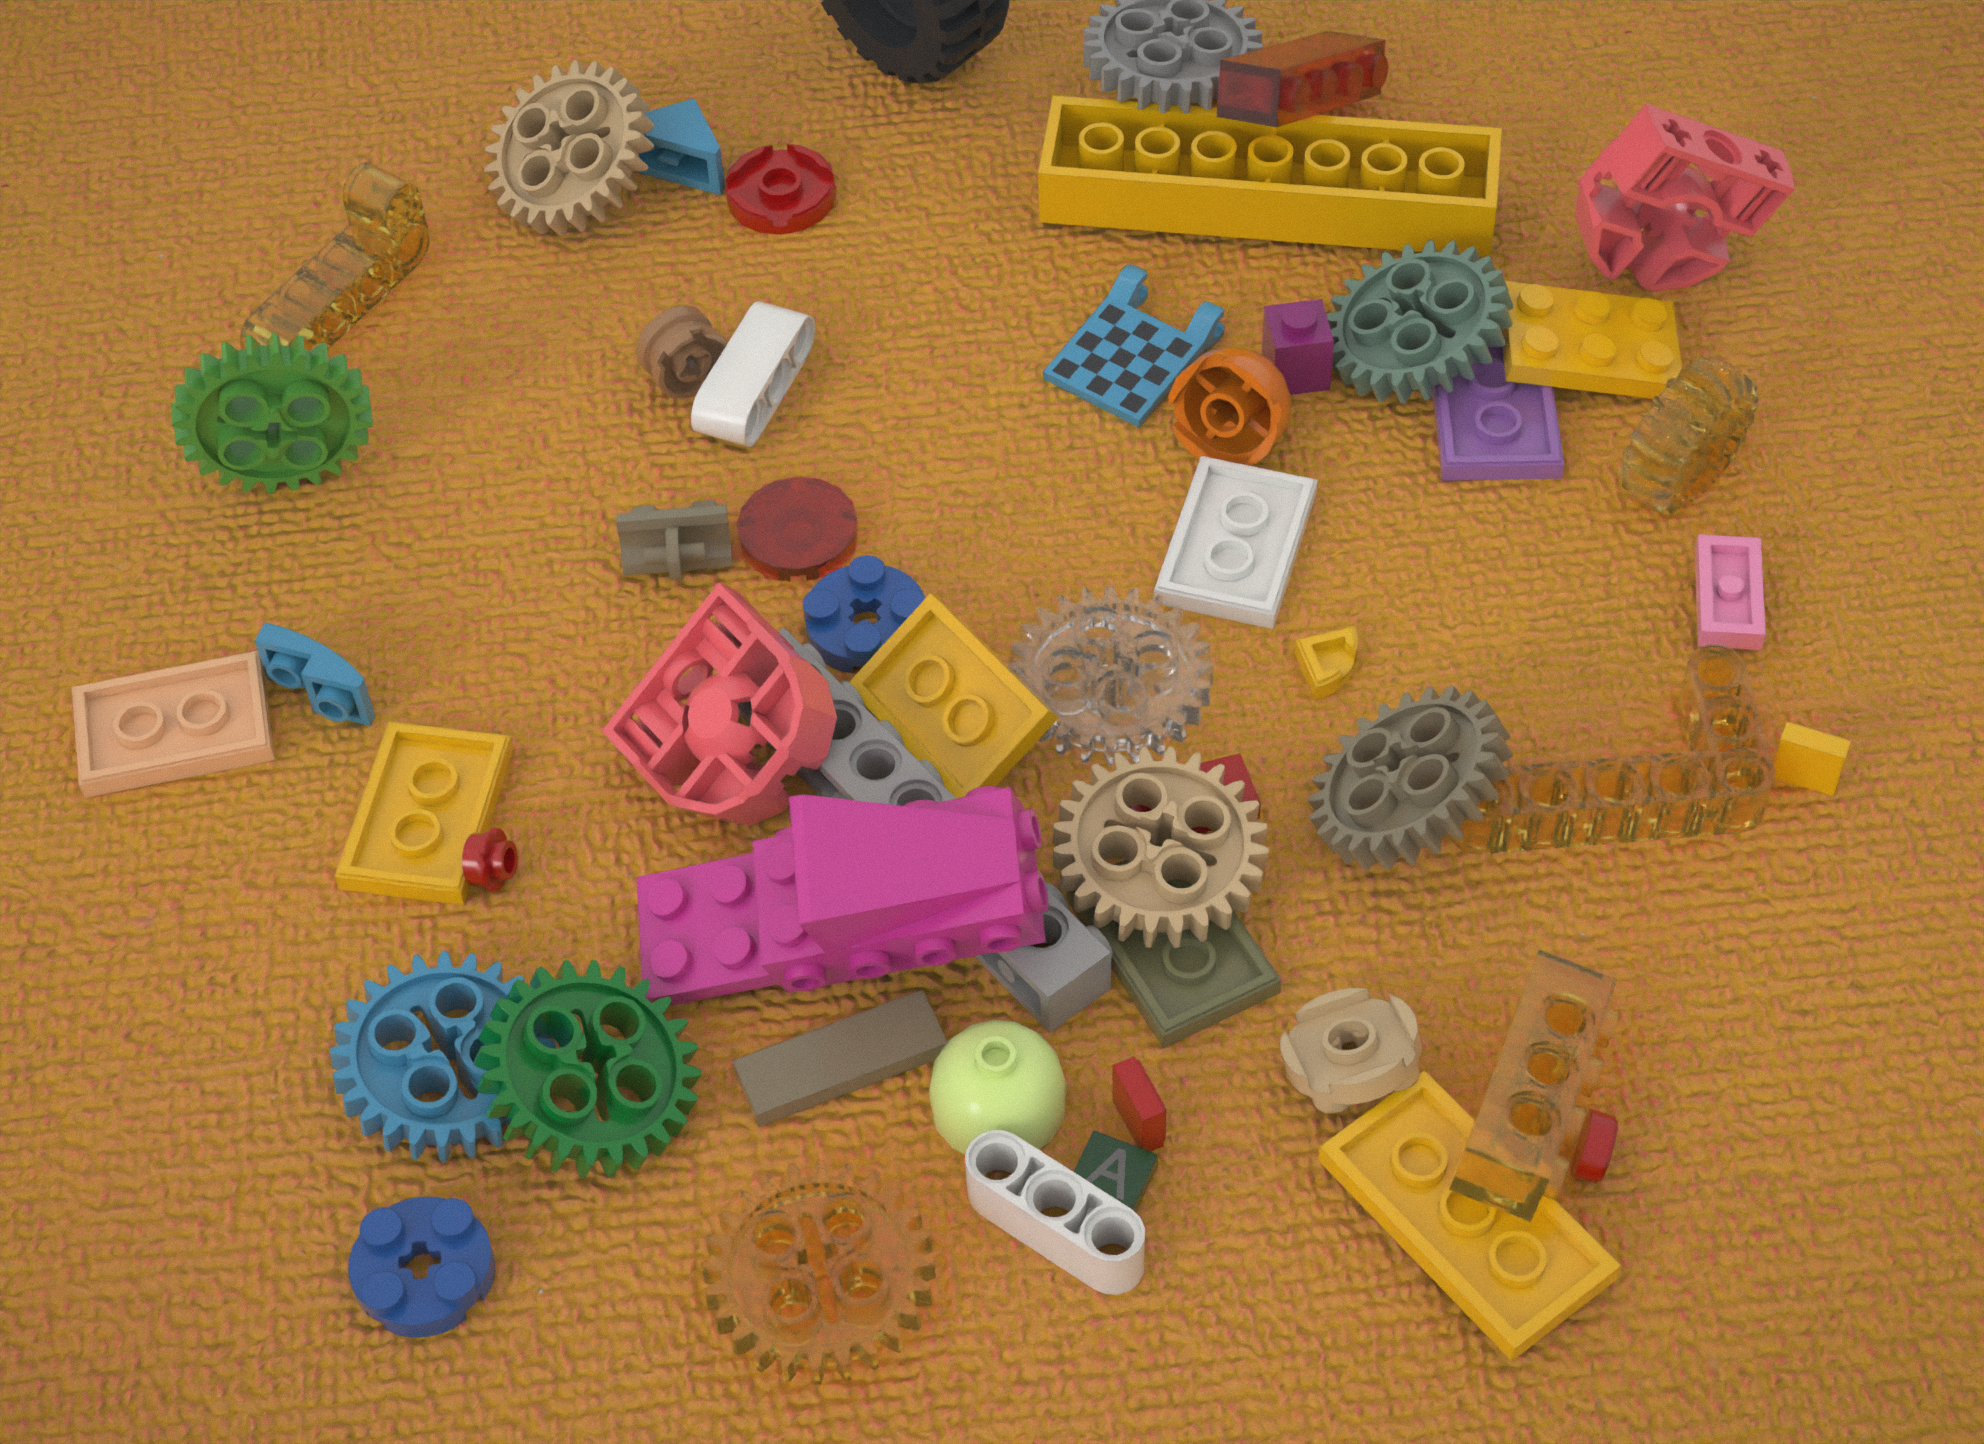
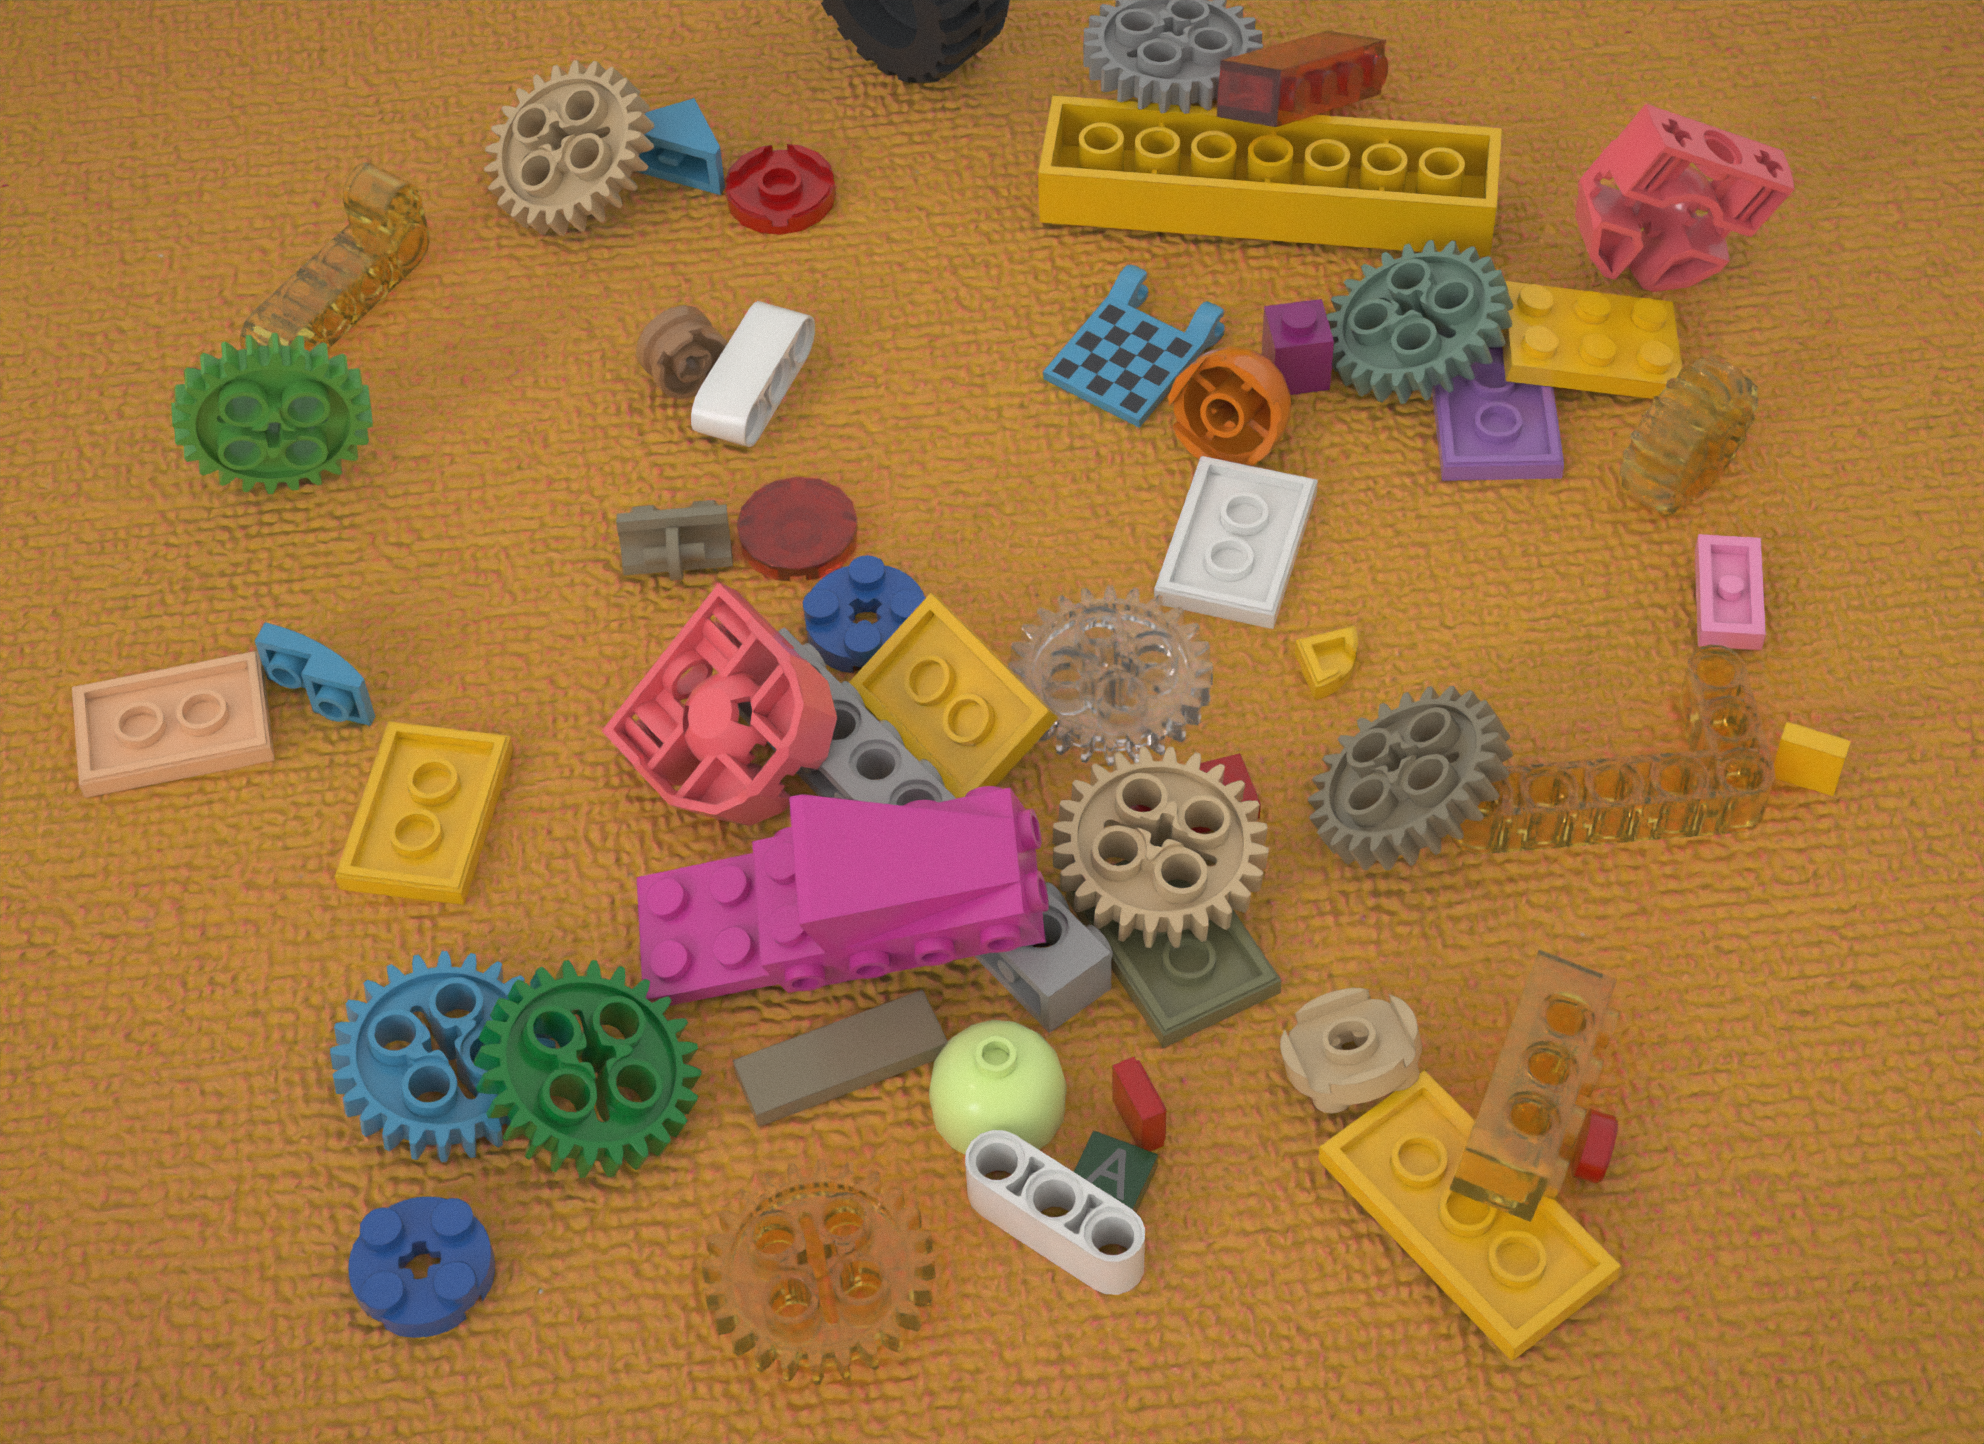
red plate [462,827,518,892] -> none

